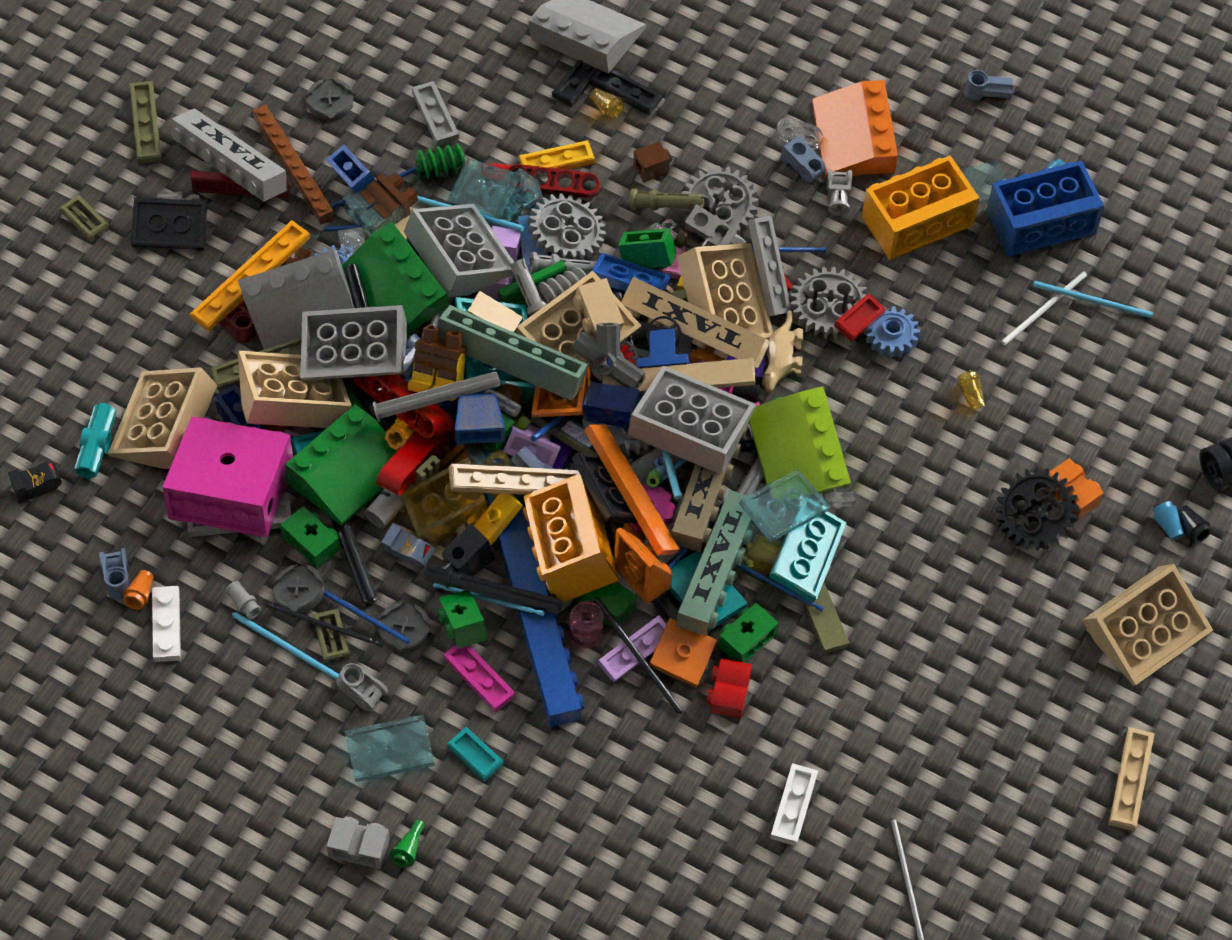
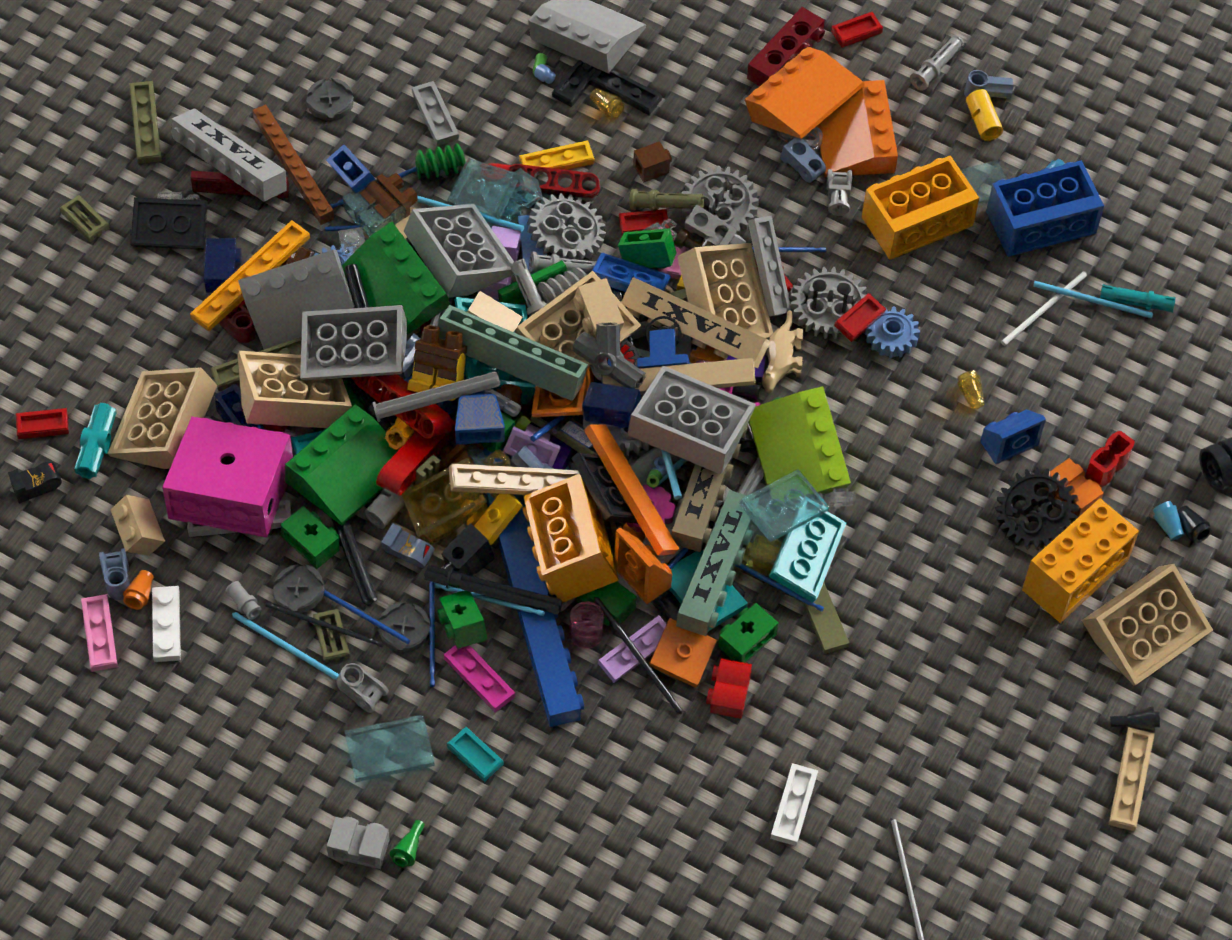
none -> red tile [16,408,69,439]
none -> bright pink tile [81,594,118,672]
none -> tan brick [110,495,165,556]
none -> clear blue brick [204,238,242,293]
none -> blue piece [429,581,435,687]
none -> medium blue arm [533,53,556,84]
none -> red tile [619,209,670,236]
none -> orange slope [744,47,864,139]
none -> dark red brick [747,7,825,86]
none -> red tile [831,12,883,48]
none -> light grey pin [910,35,964,91]
none -> yellow pin [966,89,1003,141]
none -> blue slope [980,409,1046,464]
none -> light orange brick [1022,498,1139,623]
none -> red brick [1085,431,1135,487]
none -> teal pin [1100,284,1176,313]
none -> black cone [1110,706,1160,733]

